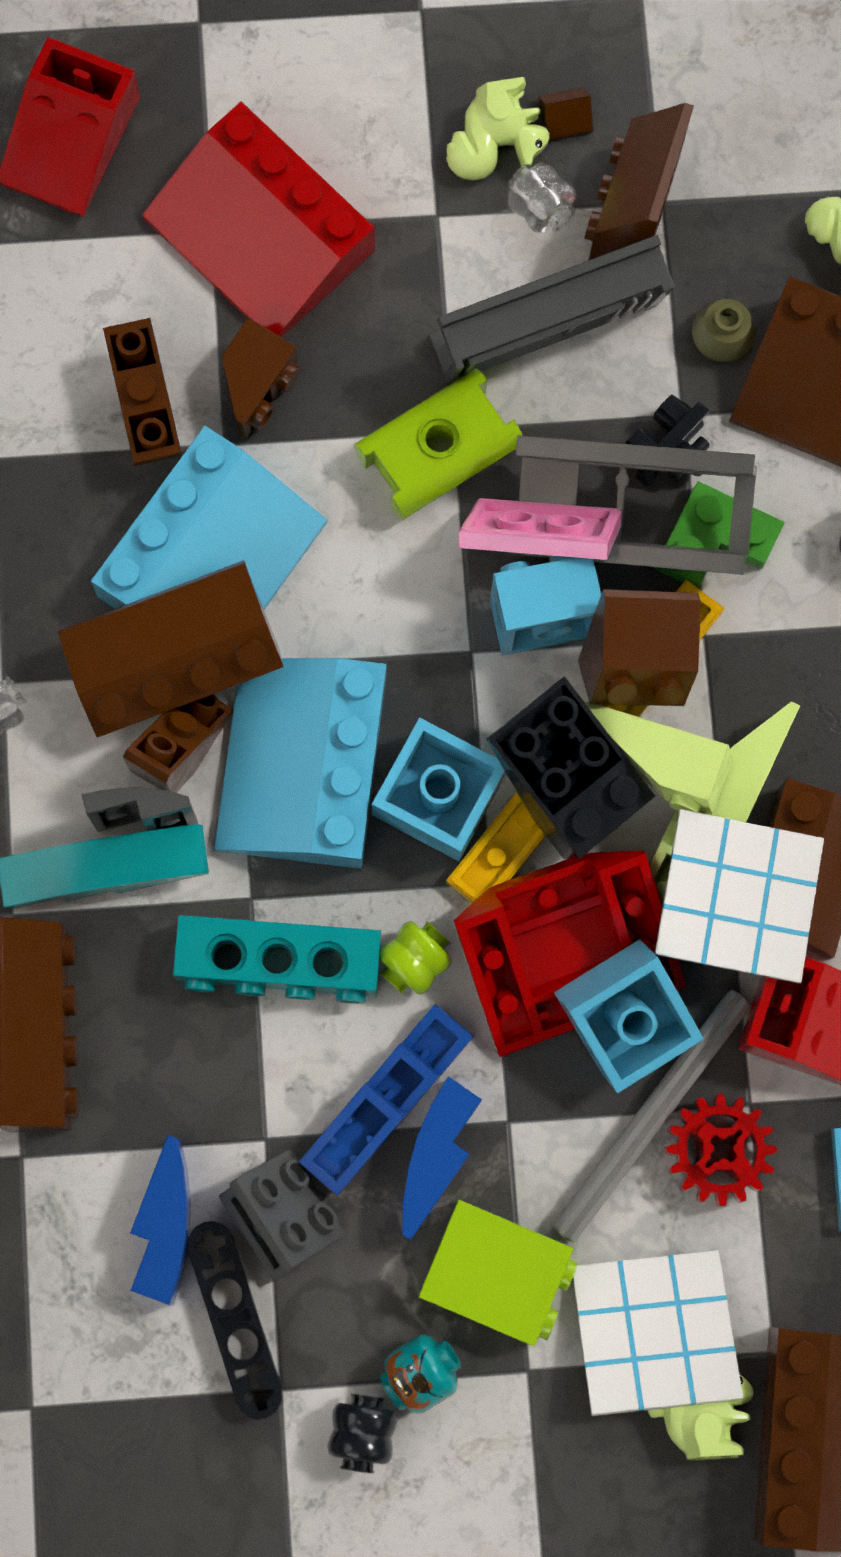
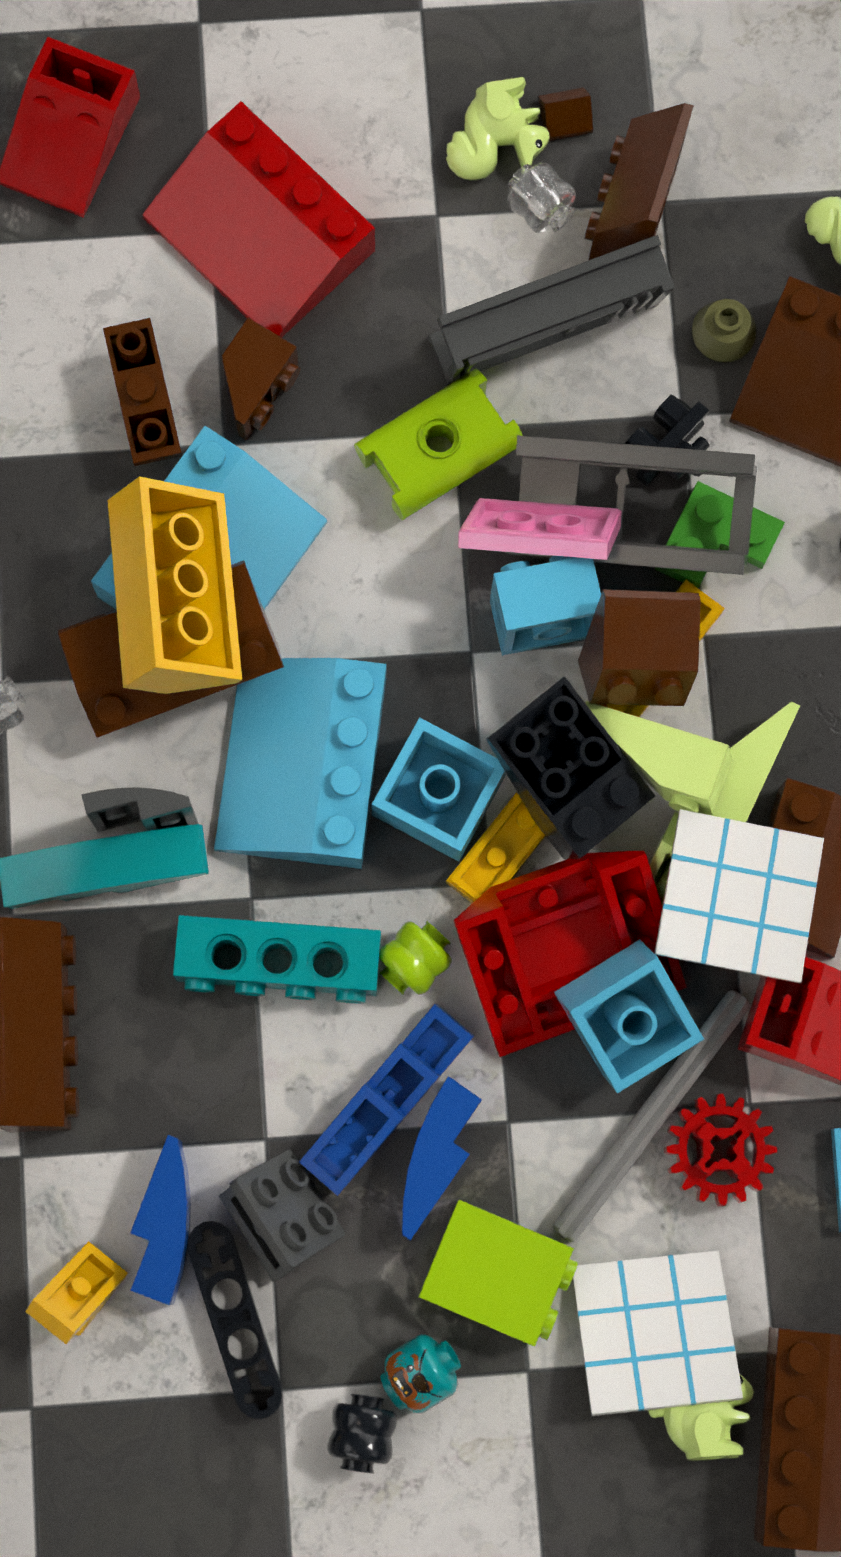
reddish brown slope [123,694,233,793] -> none
none -> yellow slope [25,1241,128,1344]
none -> yellow slope [108,476,242,694]

